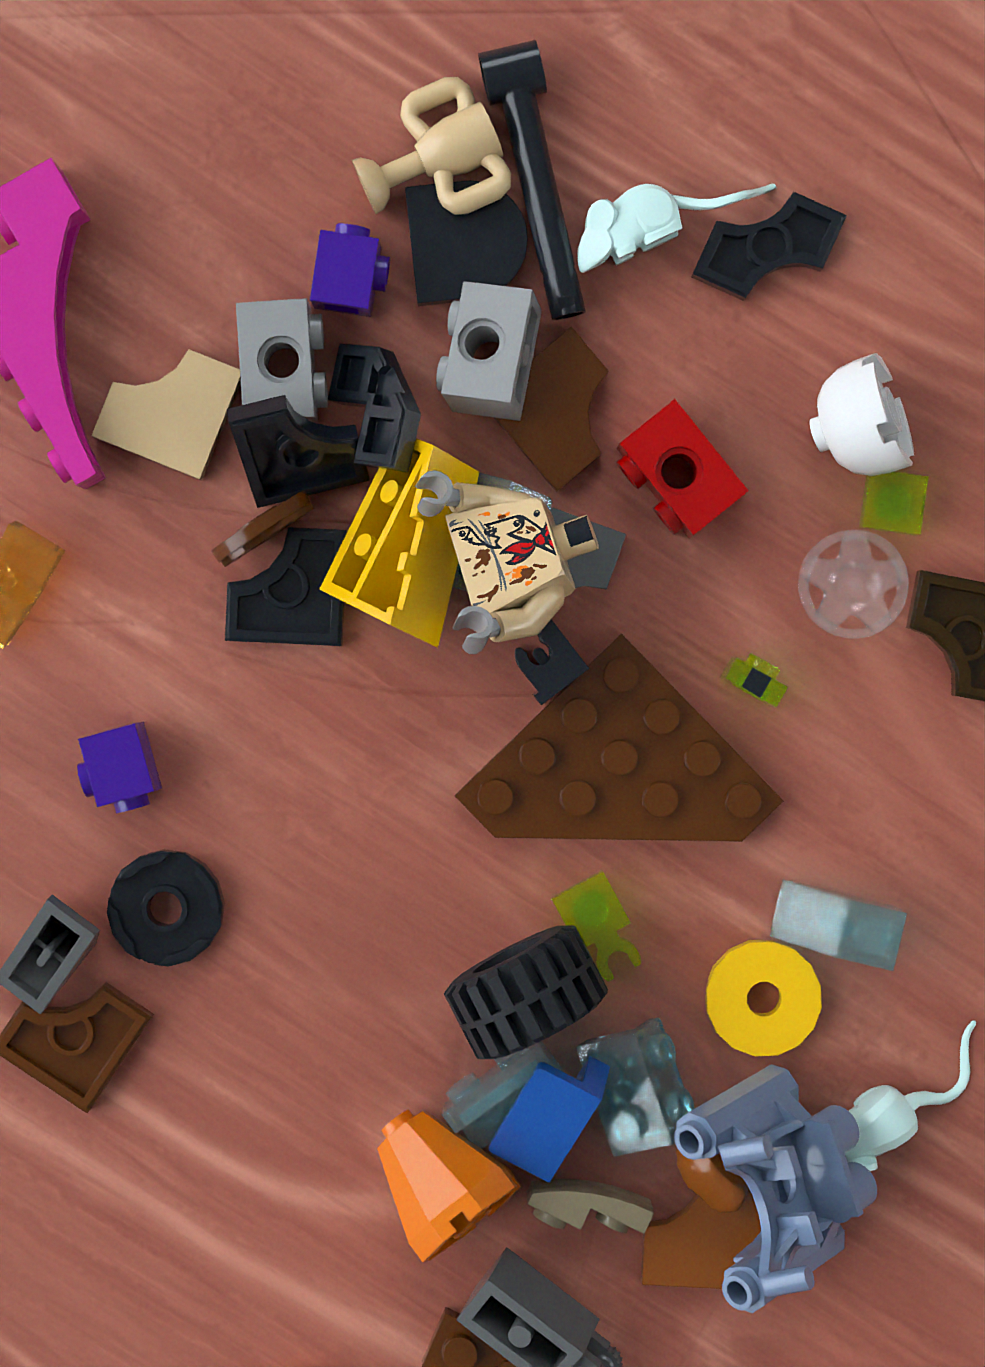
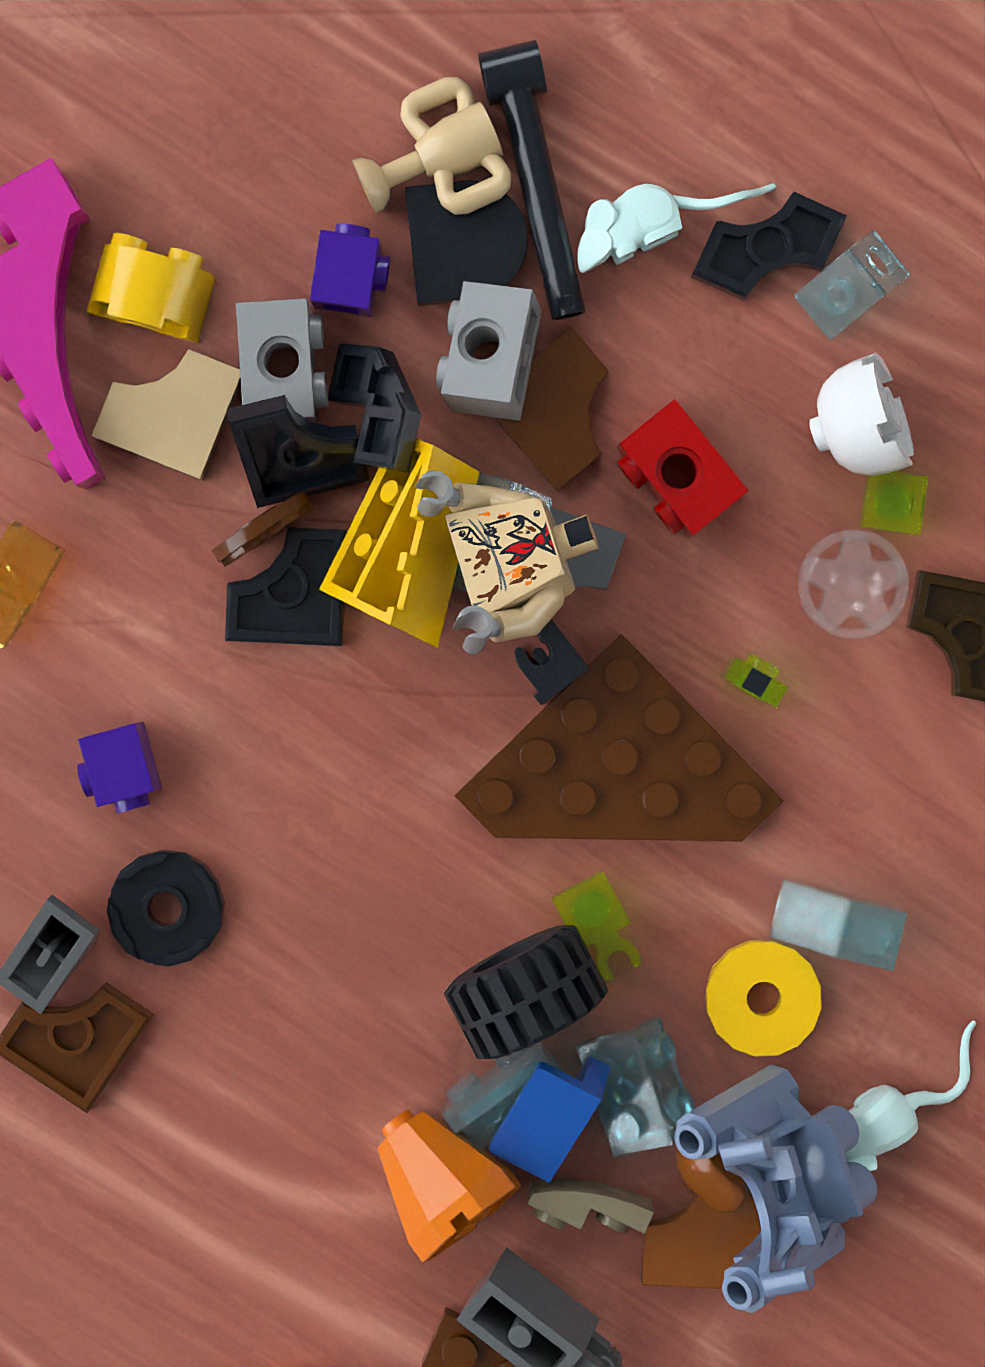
none -> yellow cylinder [86,233,216,344]
none -> clear light blue bracket [795,230,910,340]

